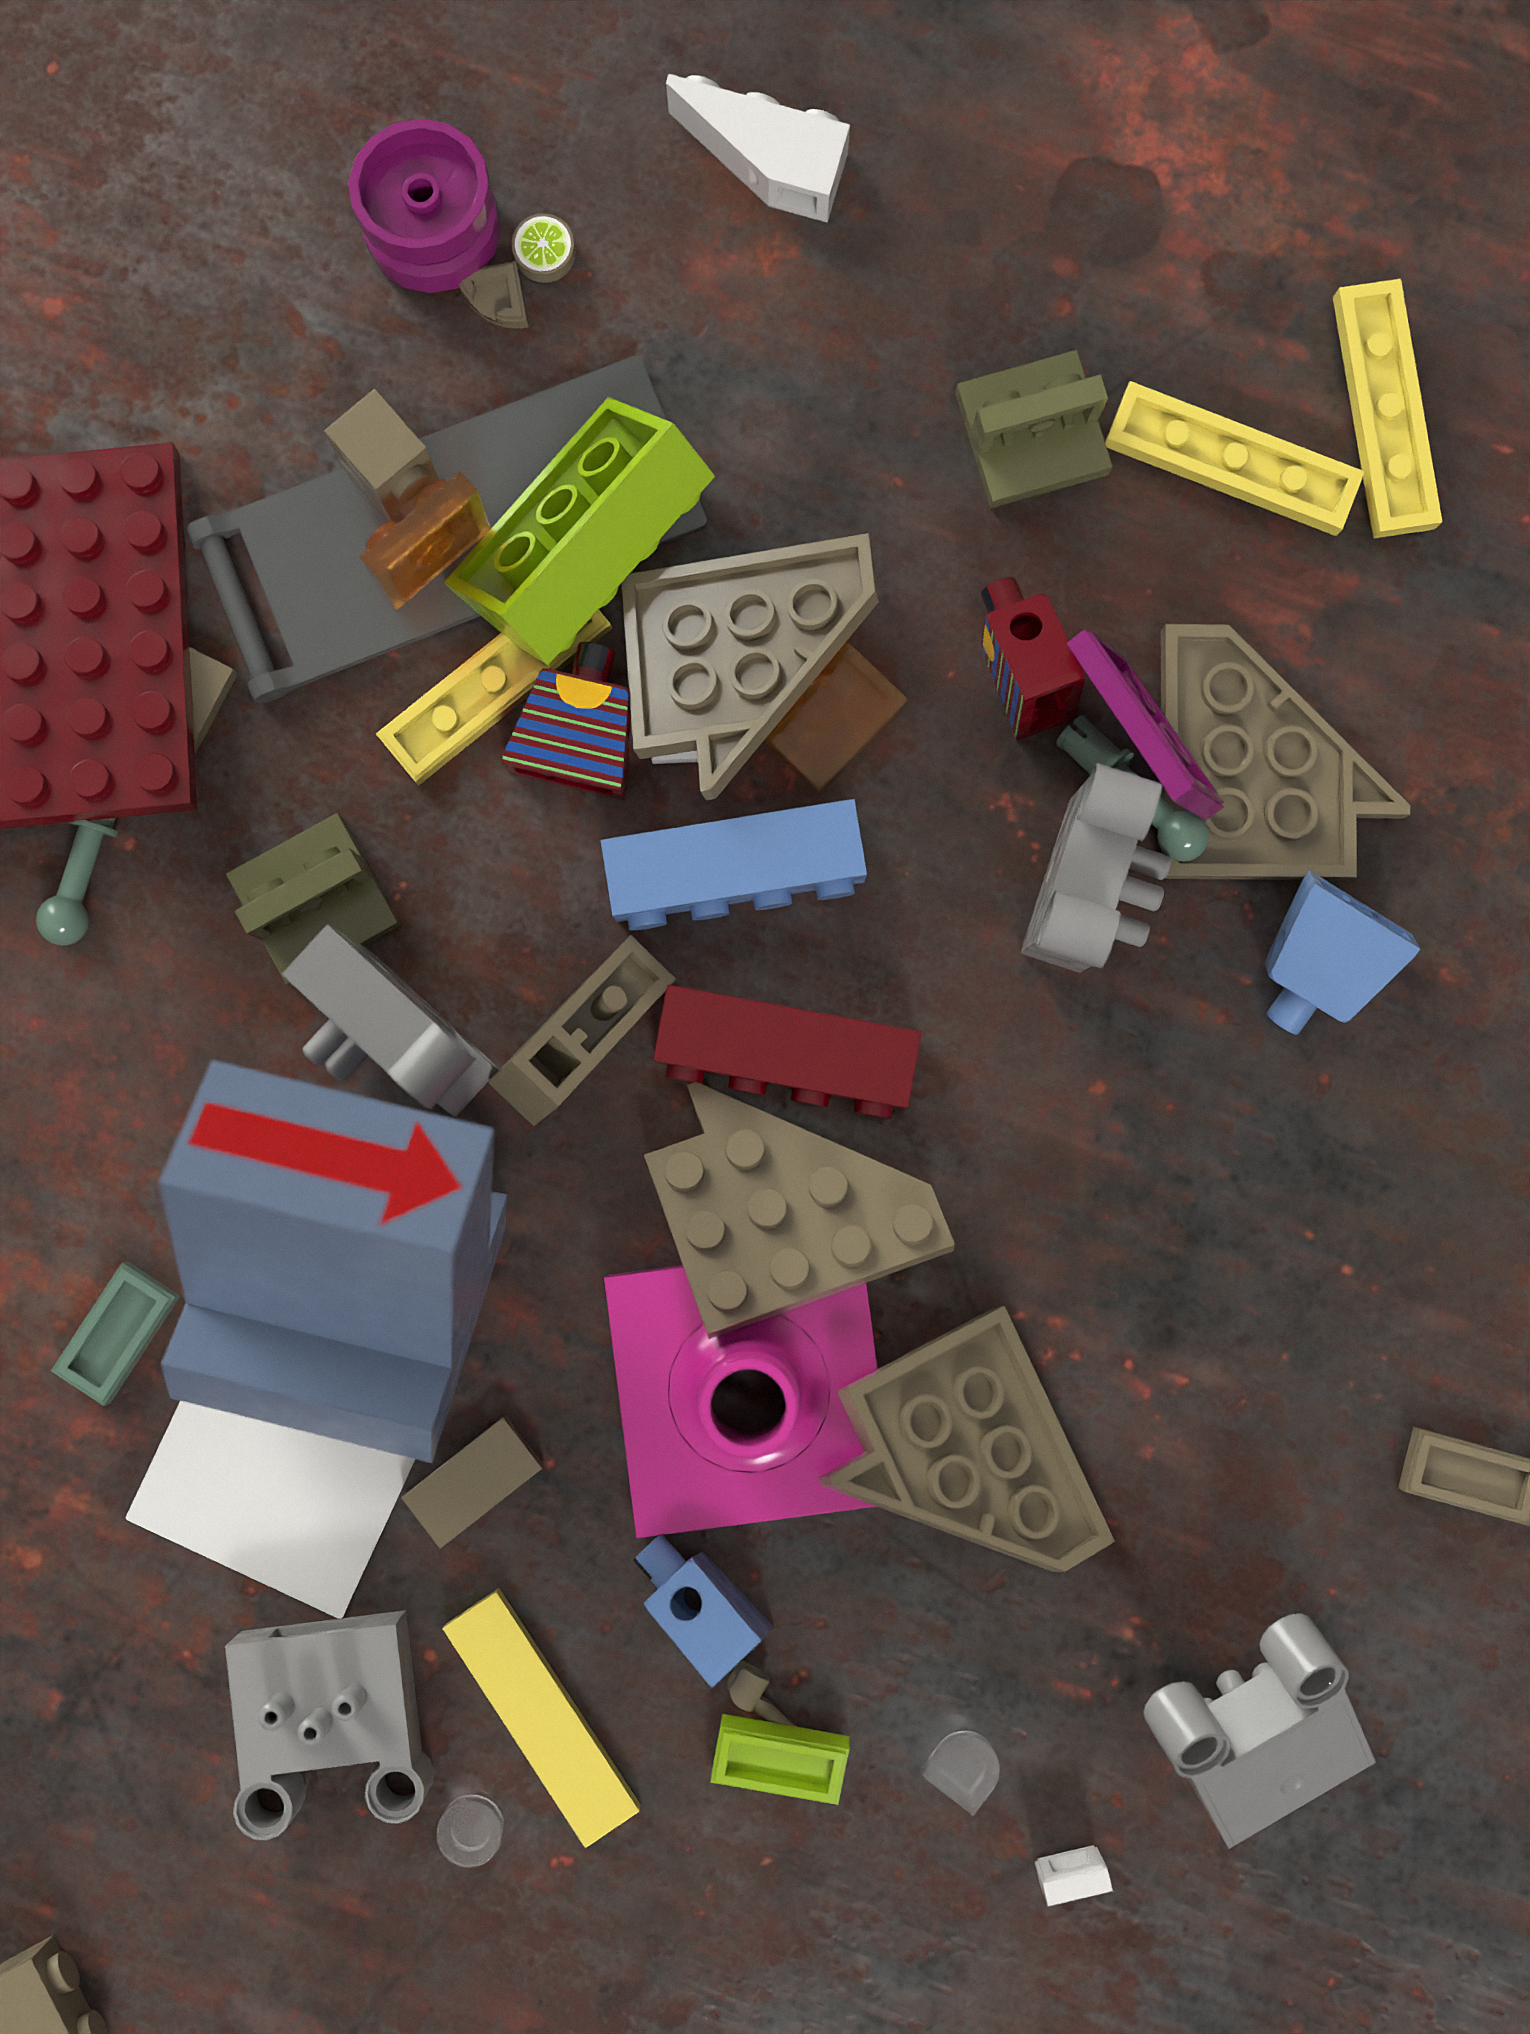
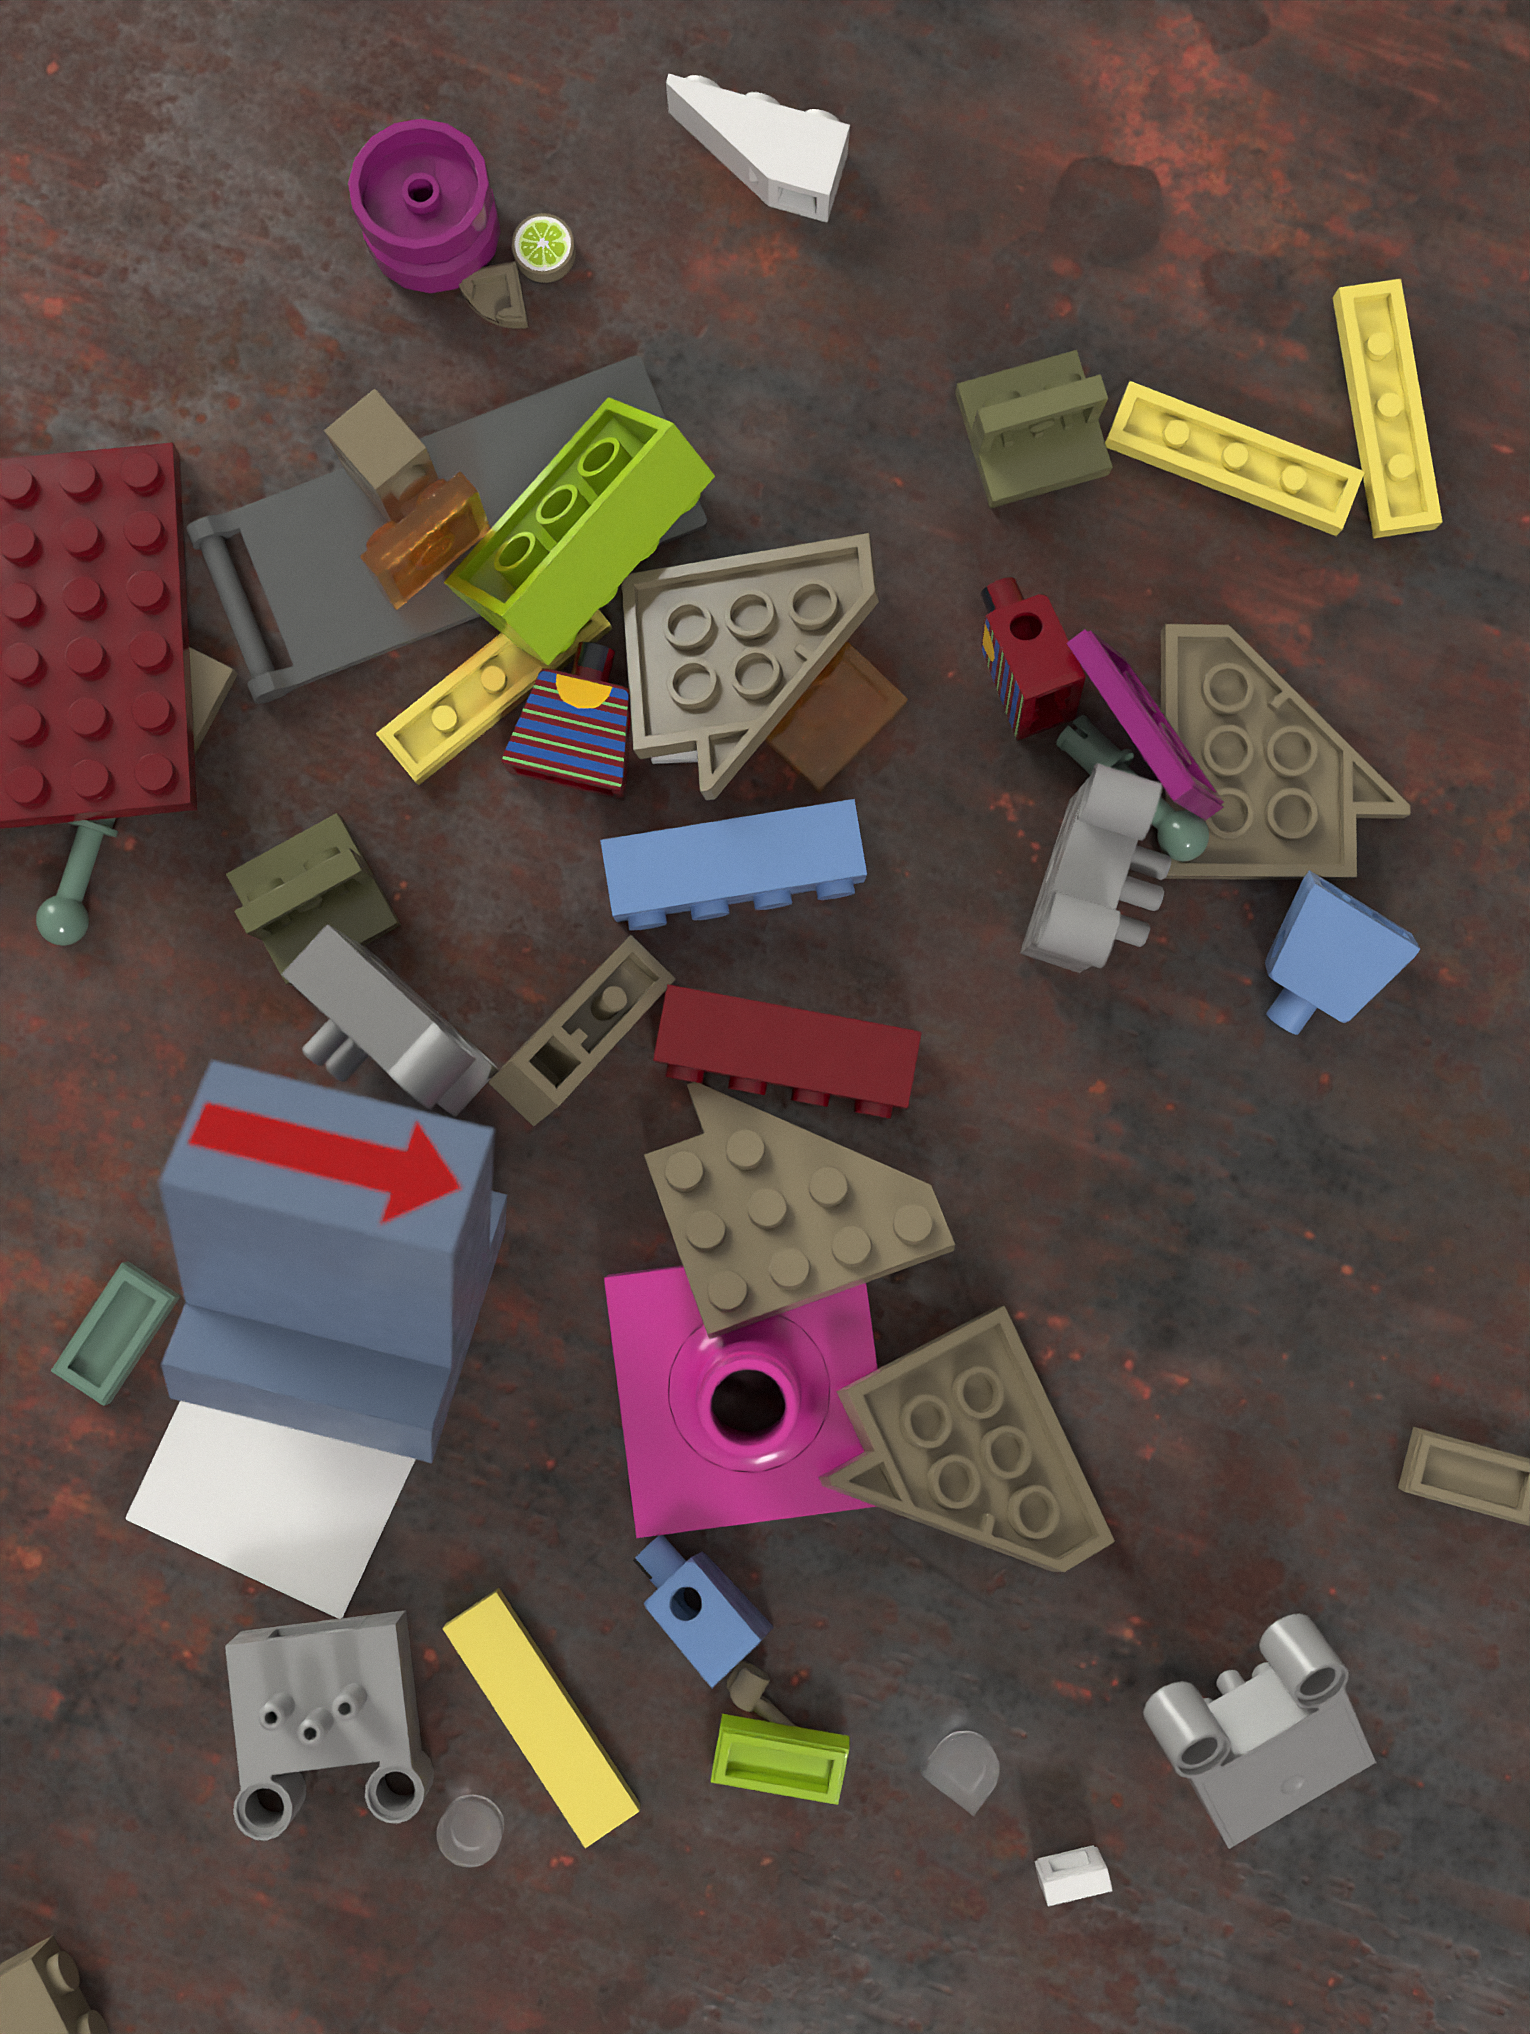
dark tan tile [401,1415,544,1549] -> none

